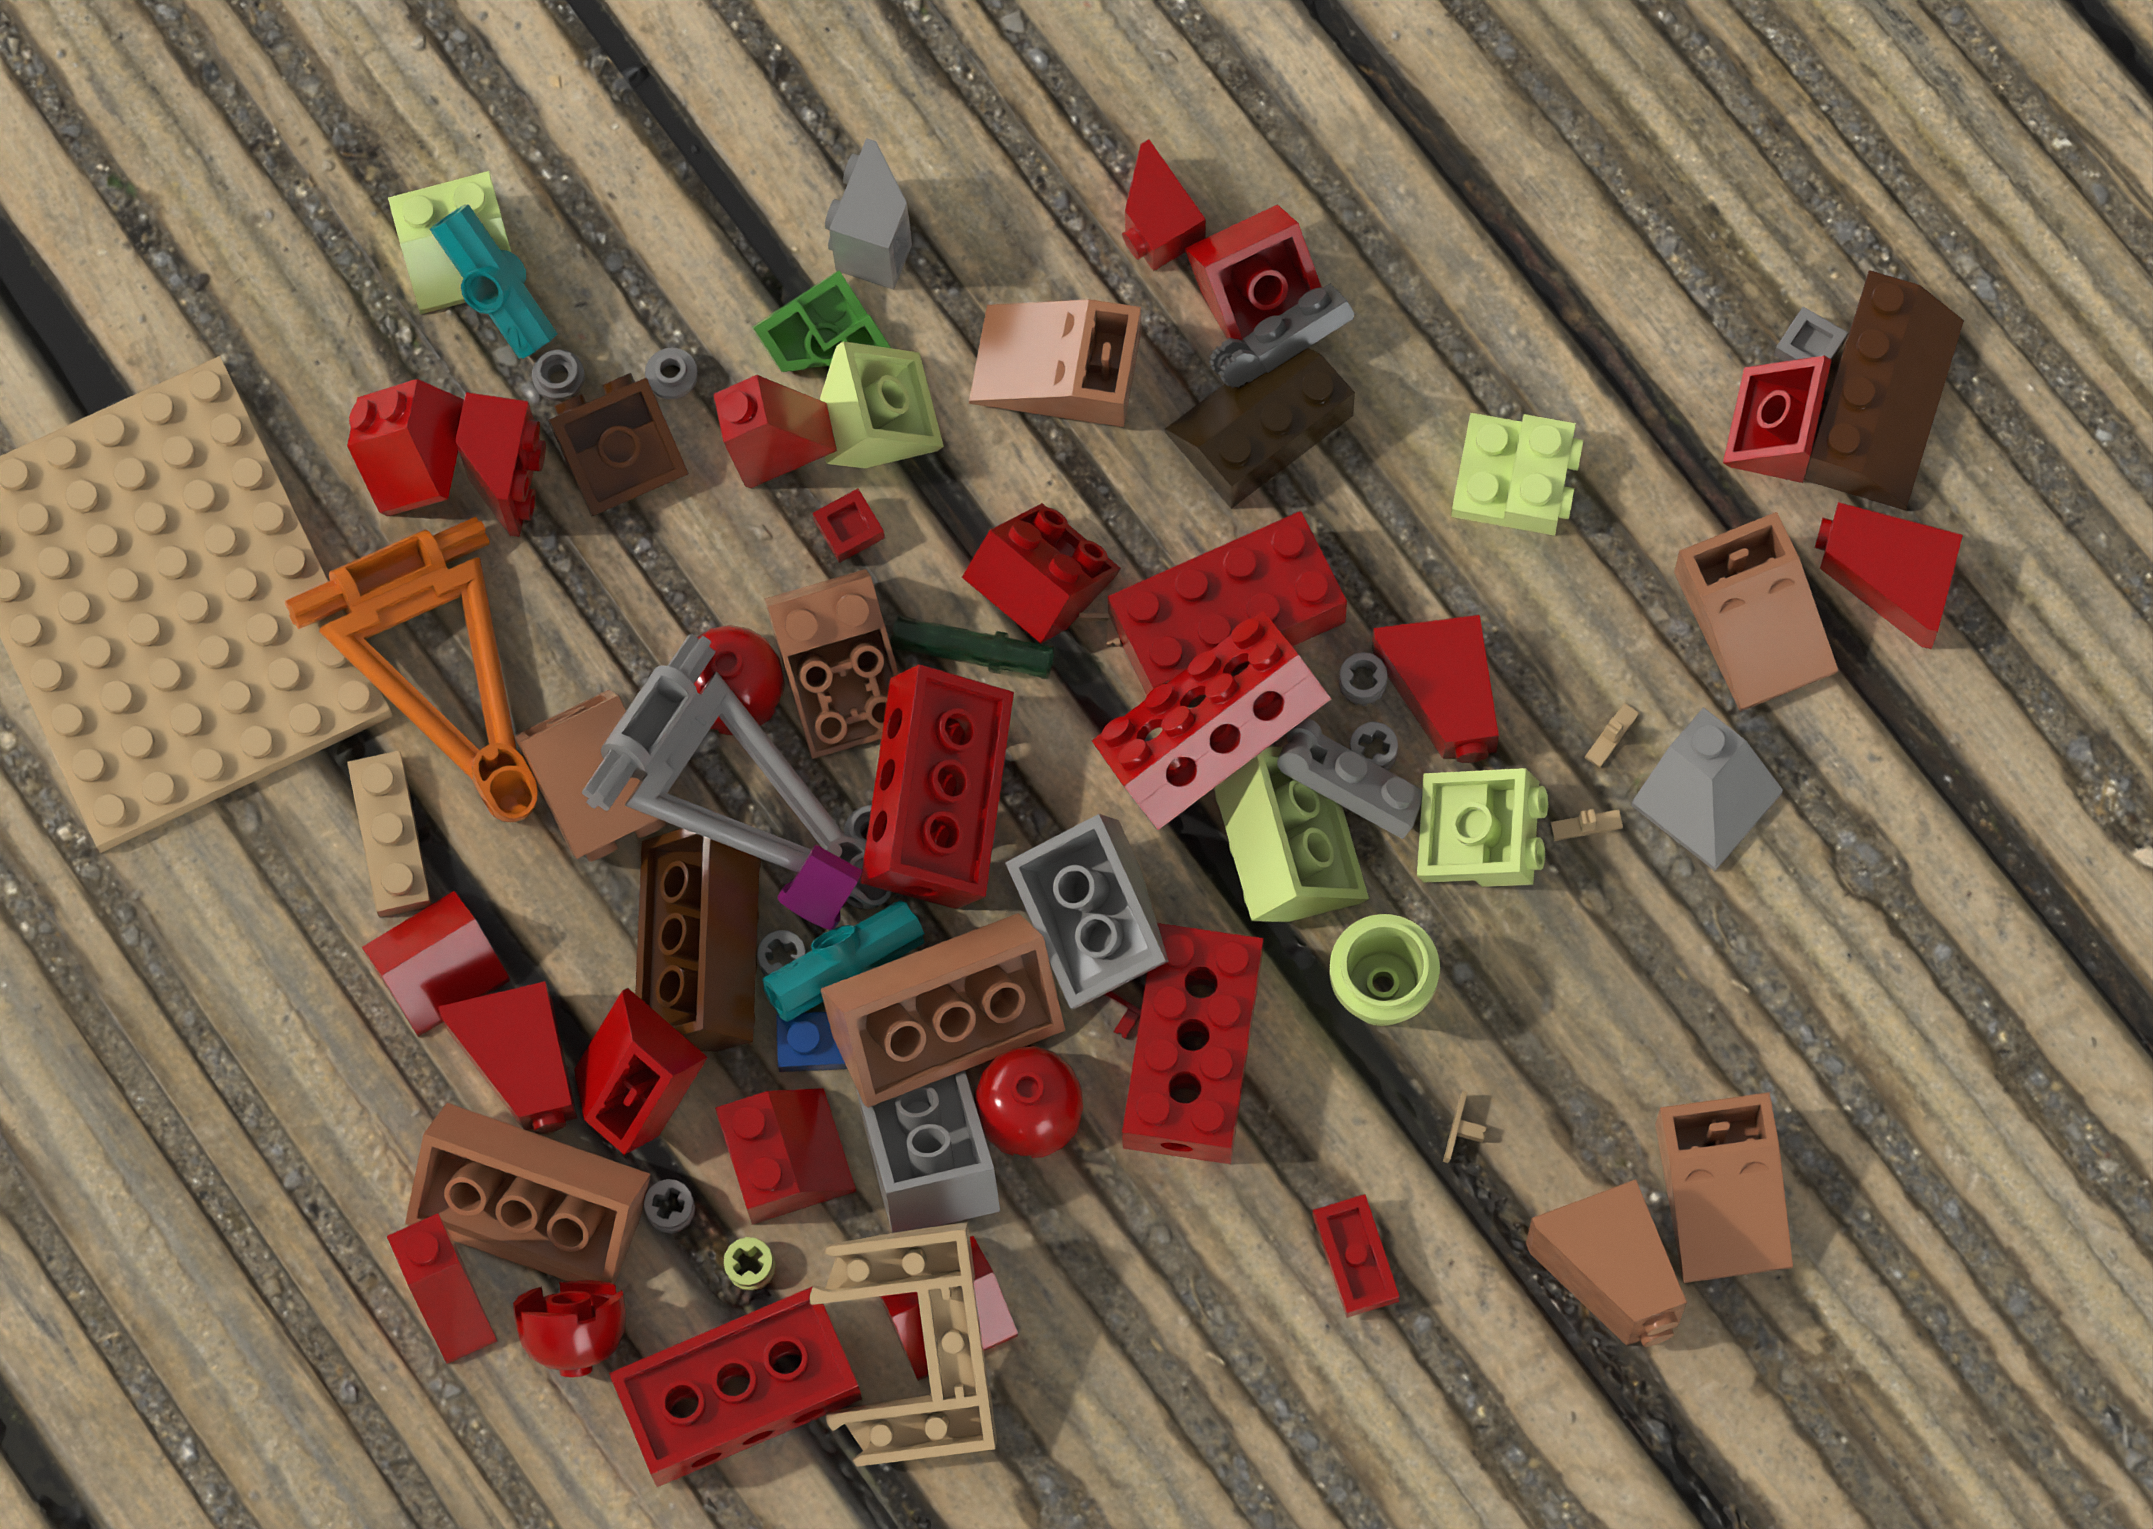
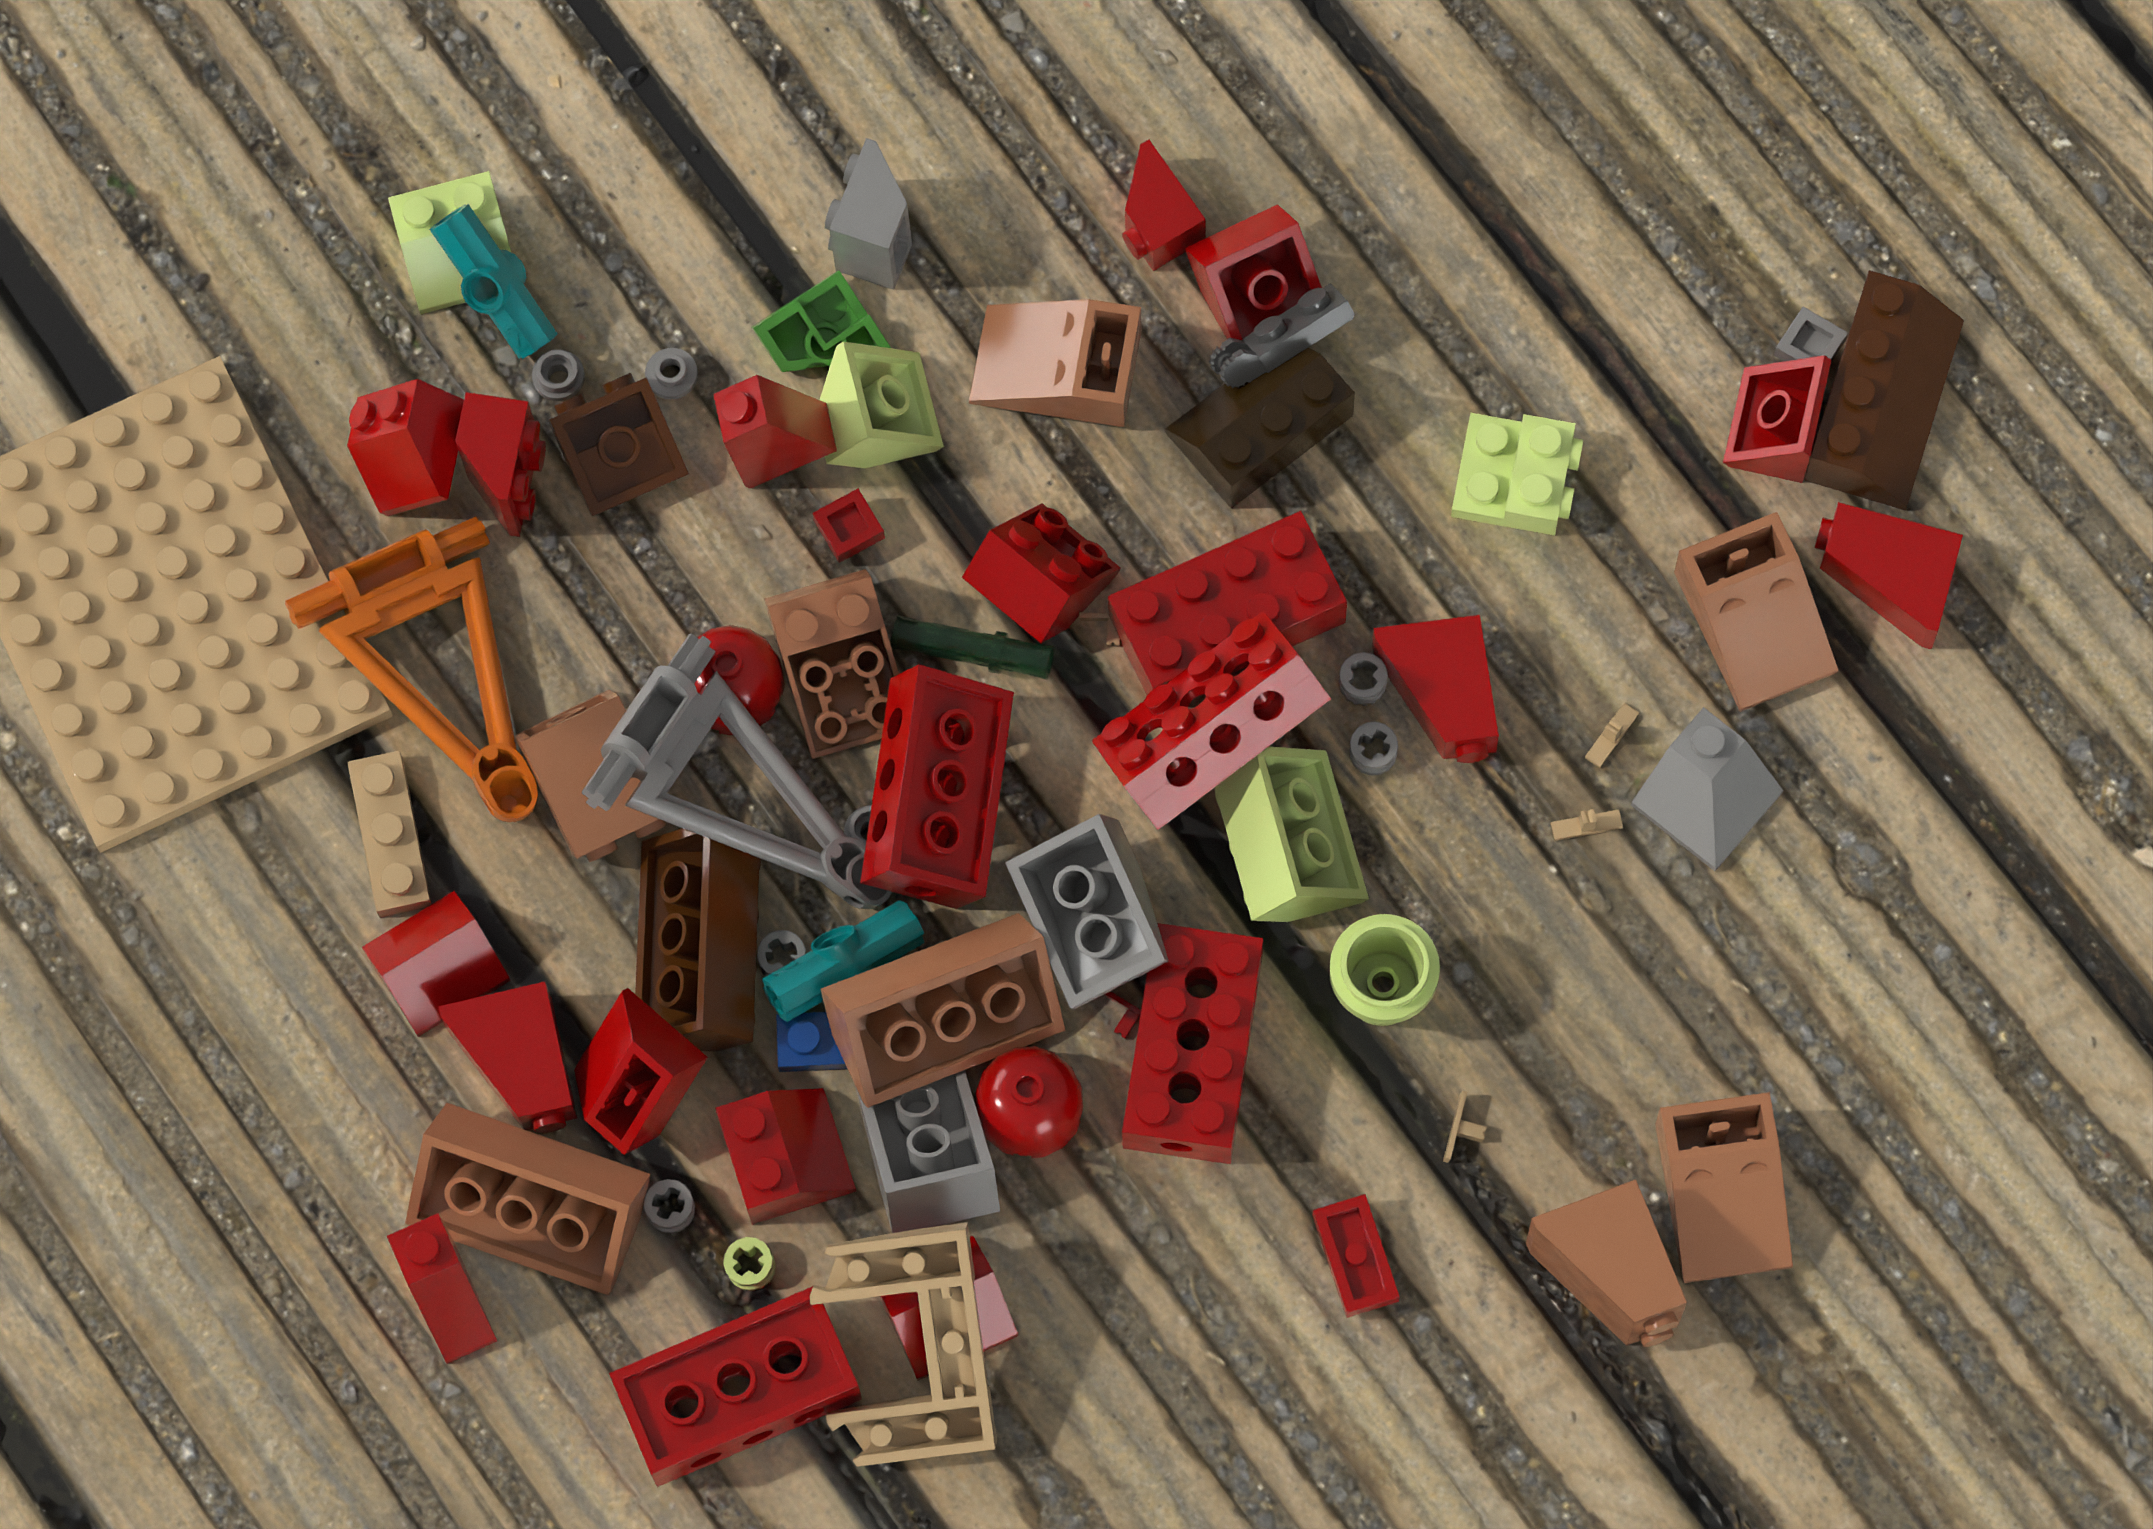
red cylinder [513,1280,626,1377] -> none
magenta tile [778,844,863,930] -> none
light grey plate [1277,718,1422,839] -> none
yellowish green plate [1417,768,1548,887] -> none

